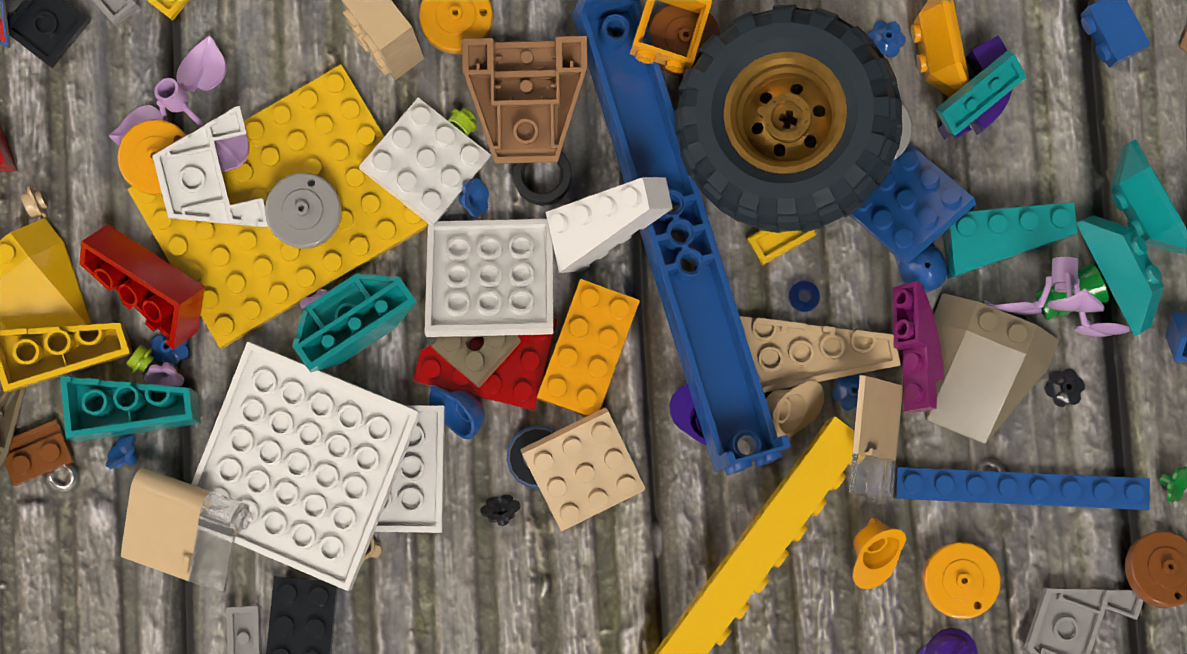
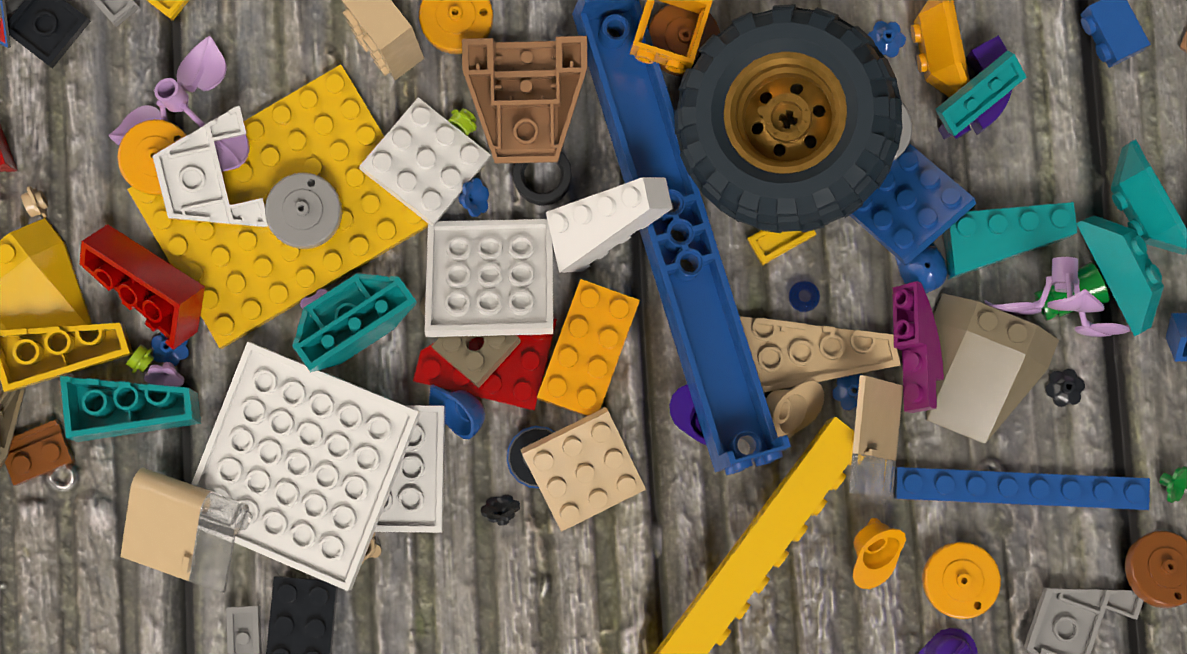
blue plant [106,435,138,469] -> none

